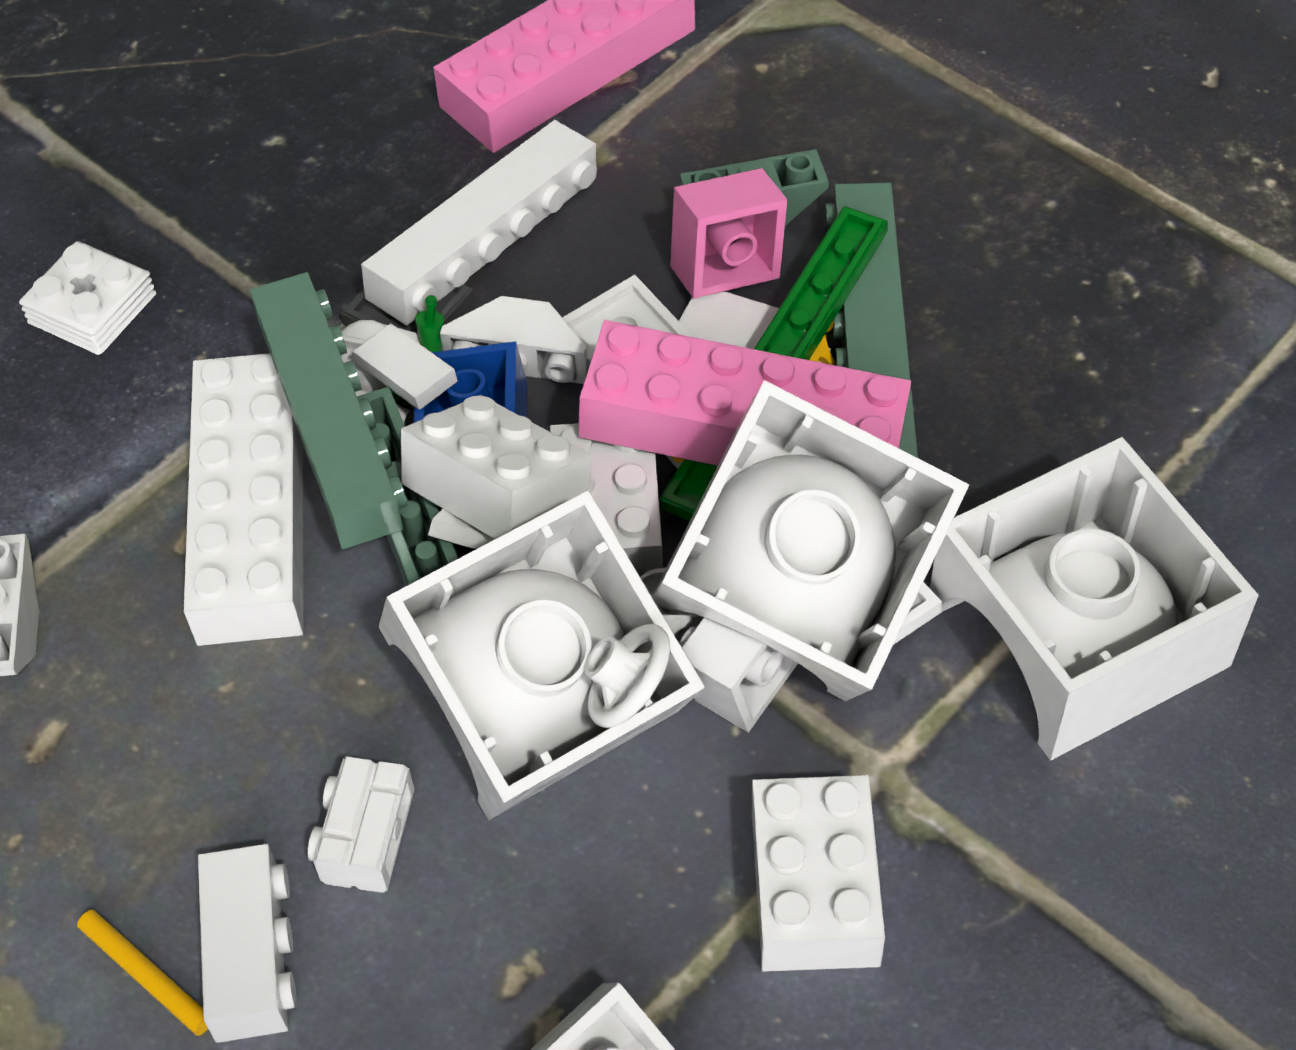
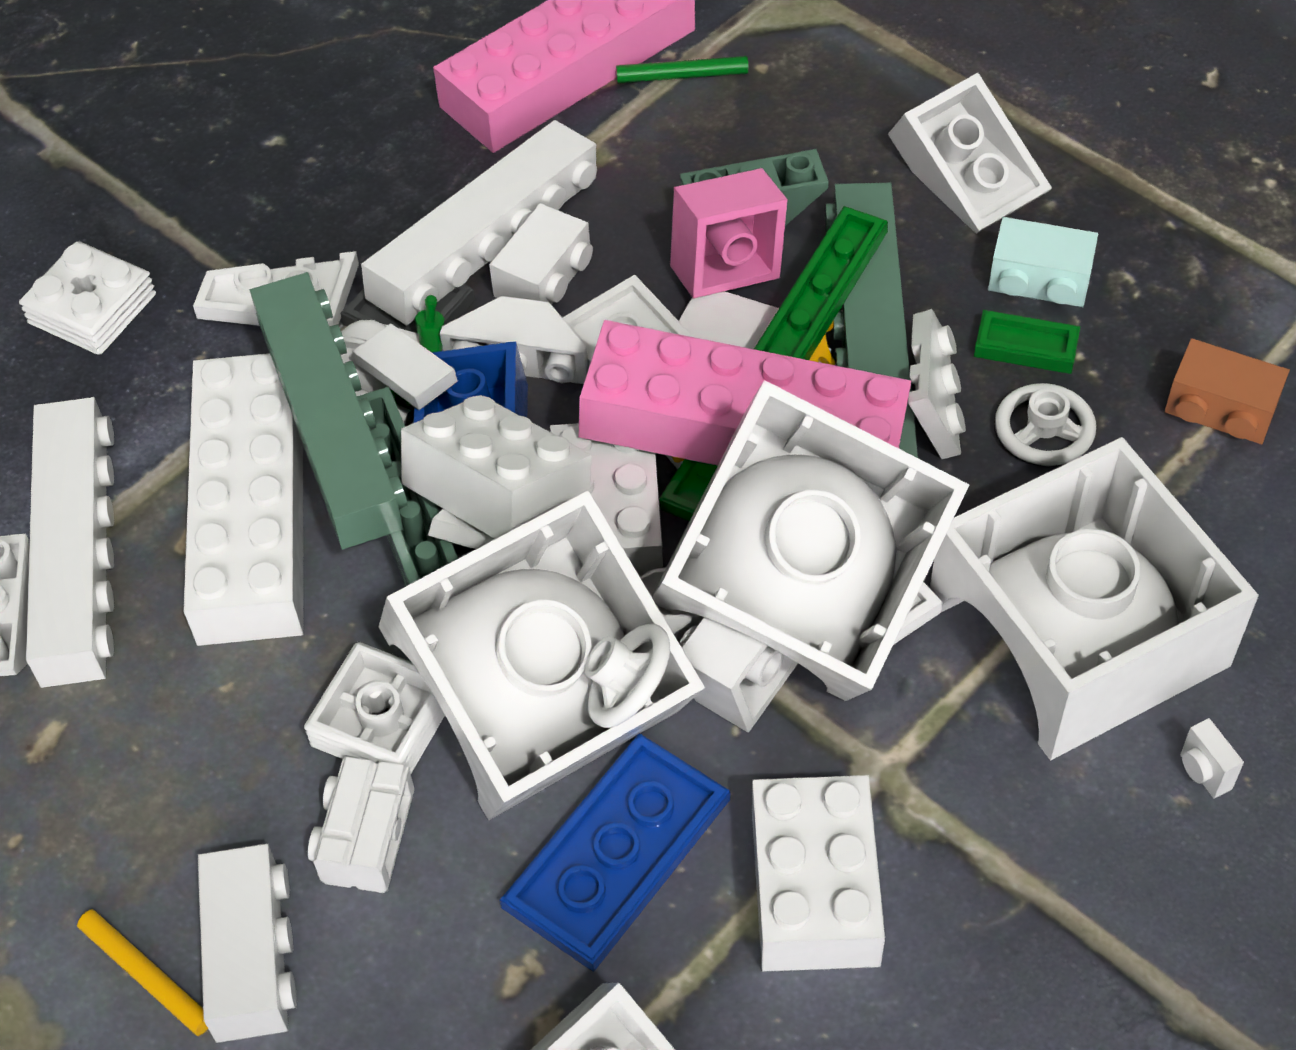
none -> white brick [26,397,114,688]
none -> white wing [193,251,359,327]
none -> white brick [304,642,445,774]
none -> white brick [489,203,593,305]
none -> blue tile [500,733,730,972]
none -> green bar [616,56,748,83]
none -> white slope [888,73,1052,234]
none -> white wing [908,309,966,459]
none -> green tile [974,310,1081,374]
none -> light aqua brick [988,217,1098,307]
none -> white piece [995,383,1096,466]
none -> nougat brick [1164,338,1290,445]
none -> white plate [1180,718,1244,799]

